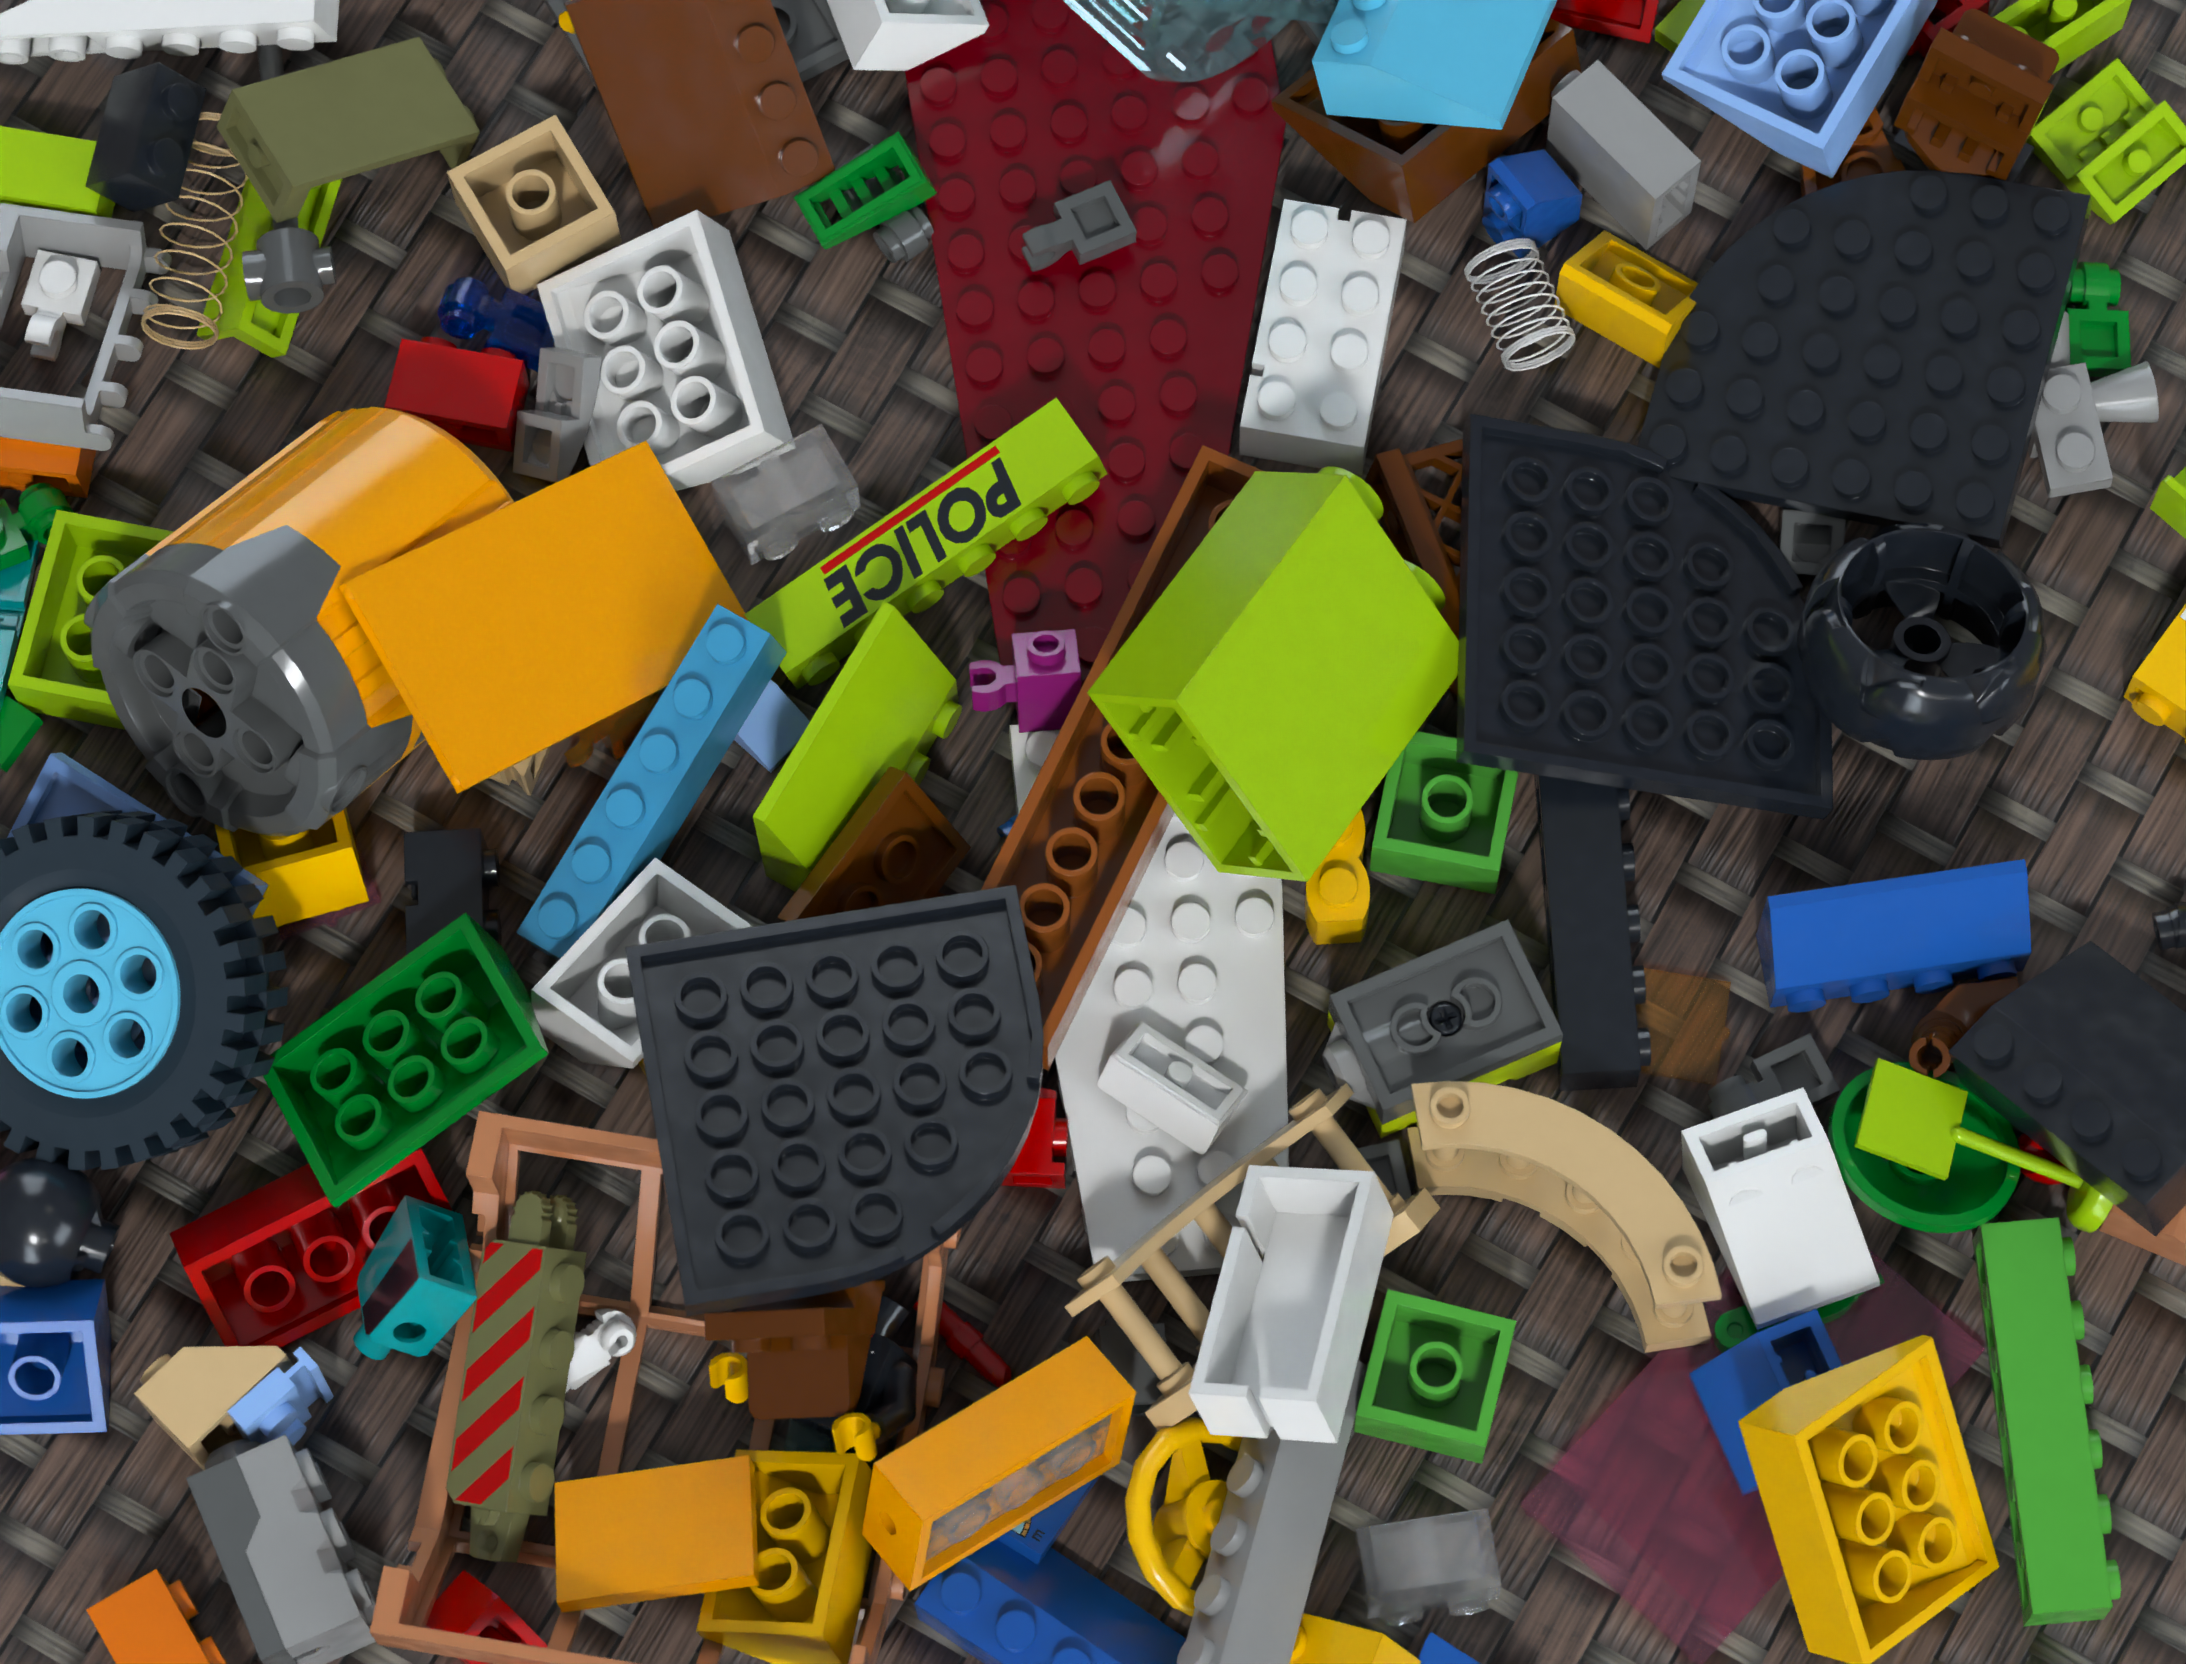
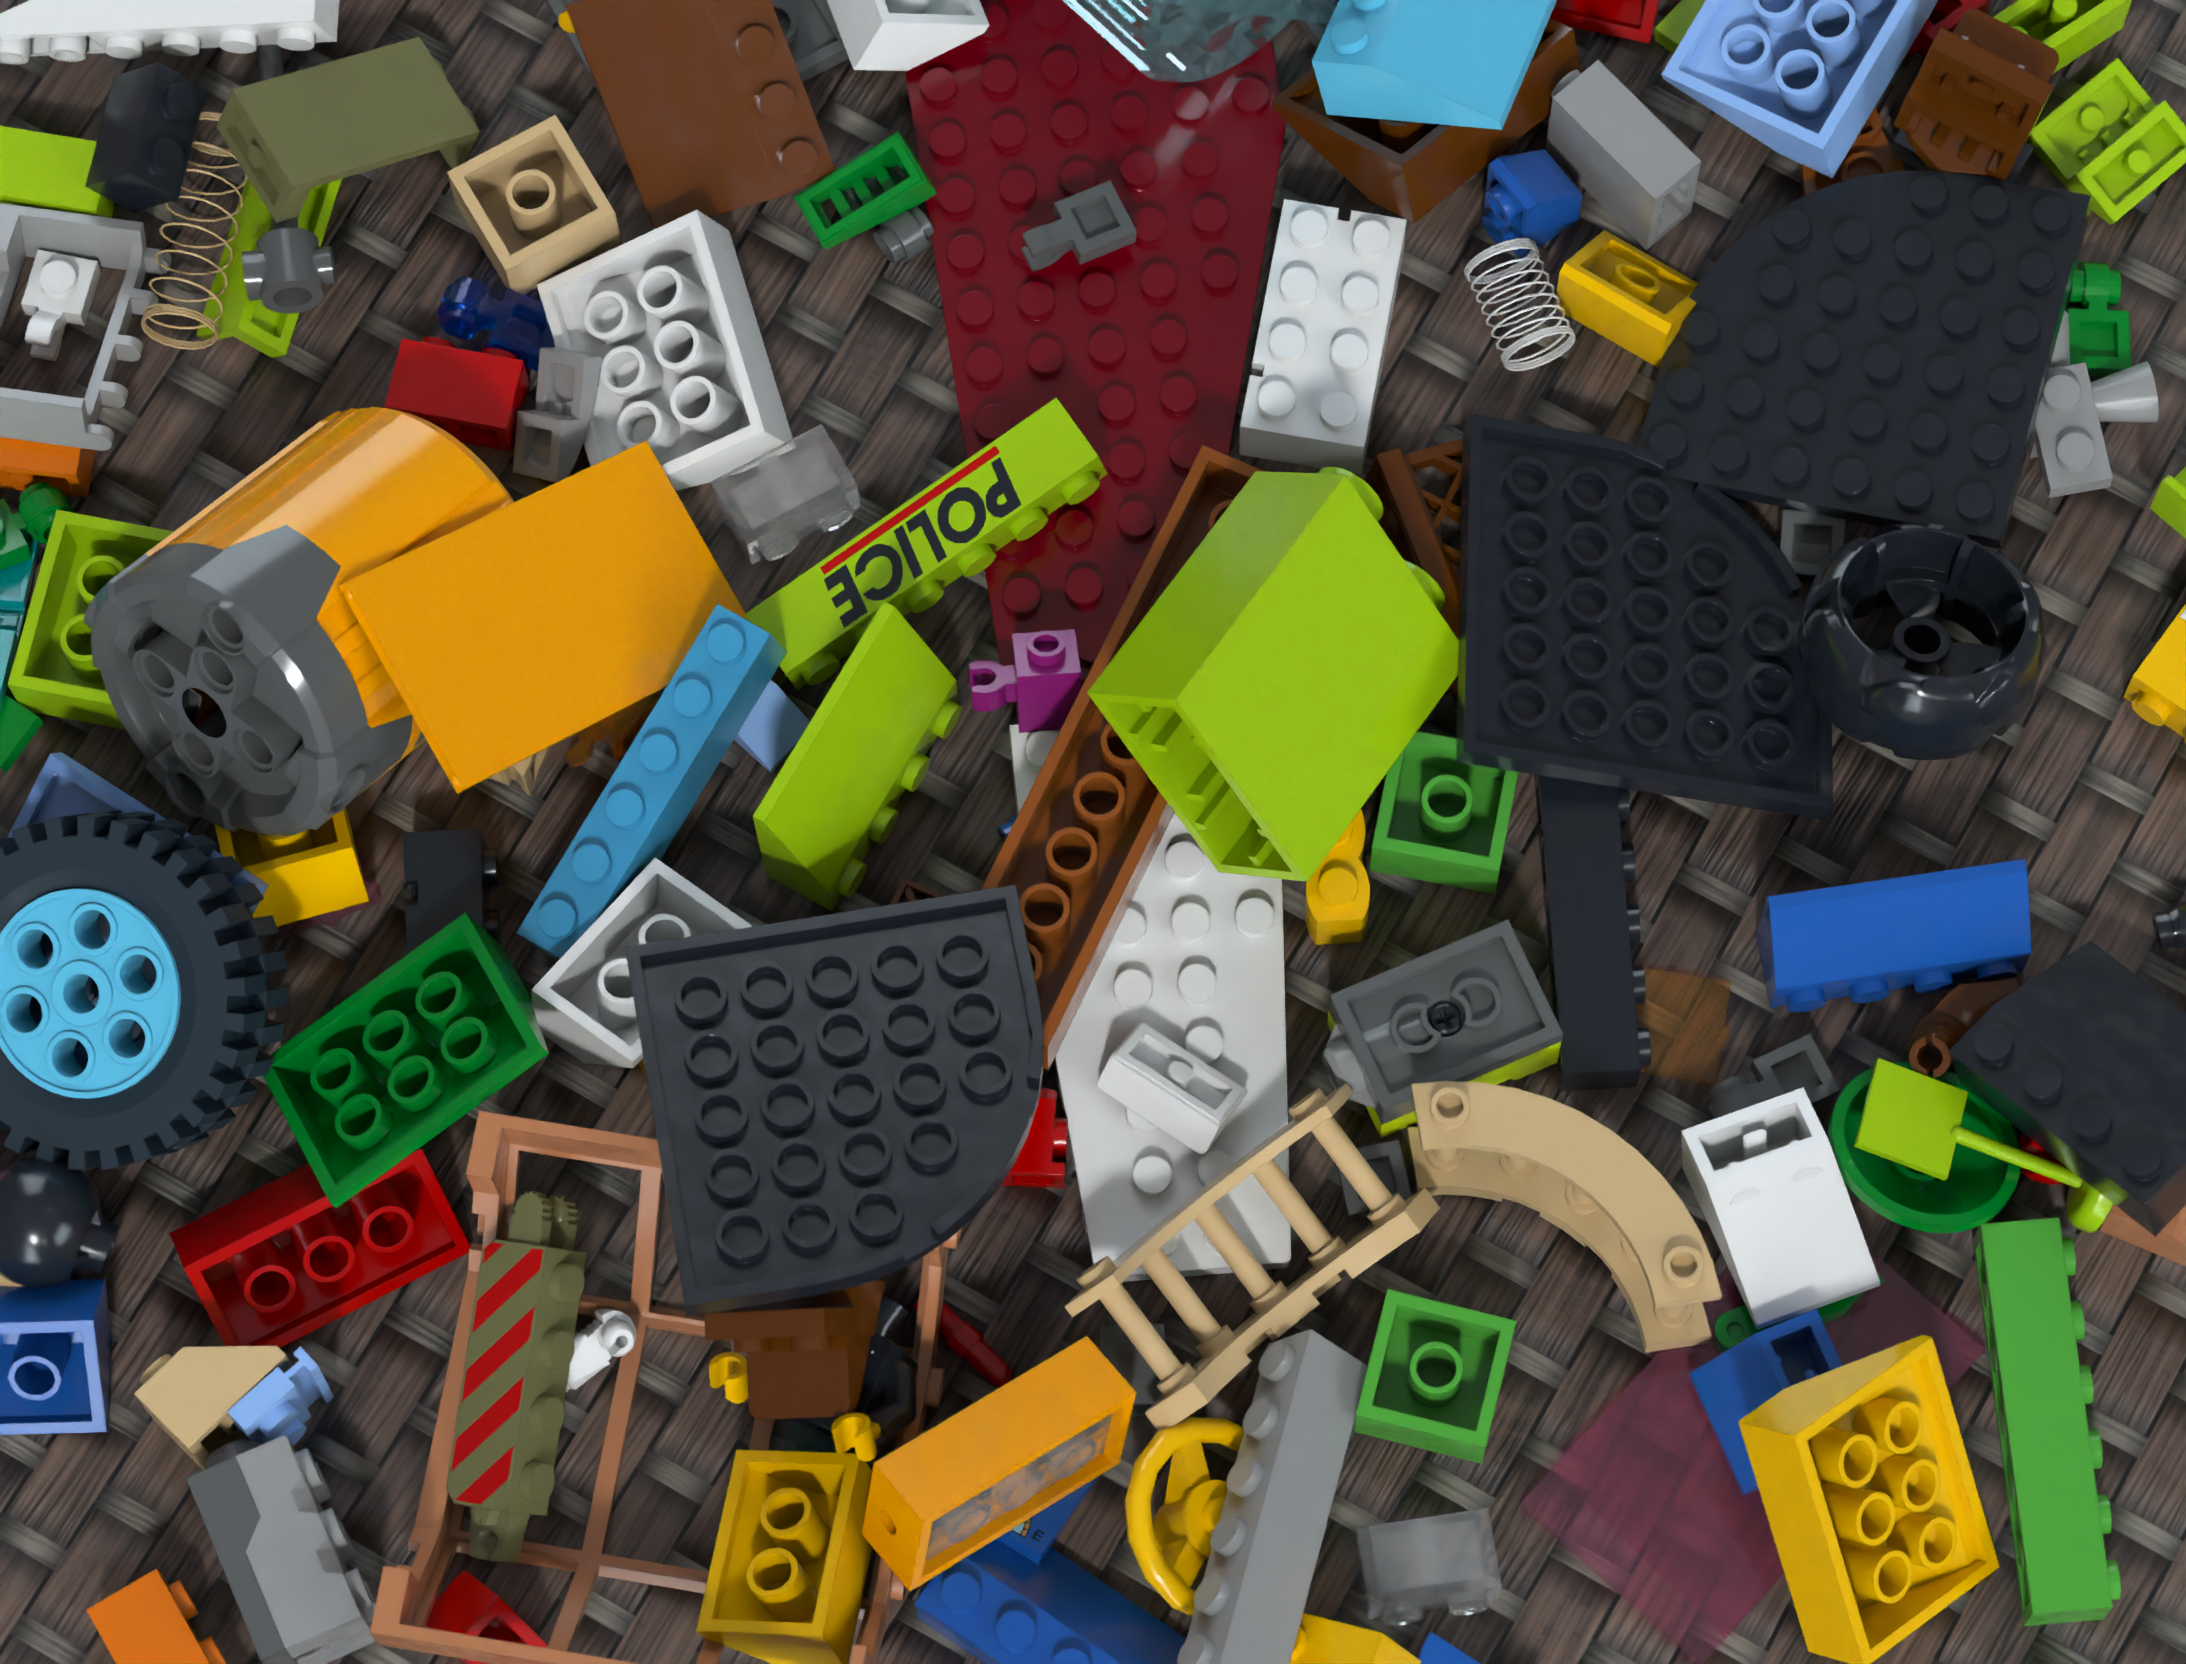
teal torso [353,1195,477,1360] -> none
light orange tile [554,1455,759,1613] -> none
reddish brown plate [777,766,971,922] -> none
white piece [1188,1165,1394,1443] -> none

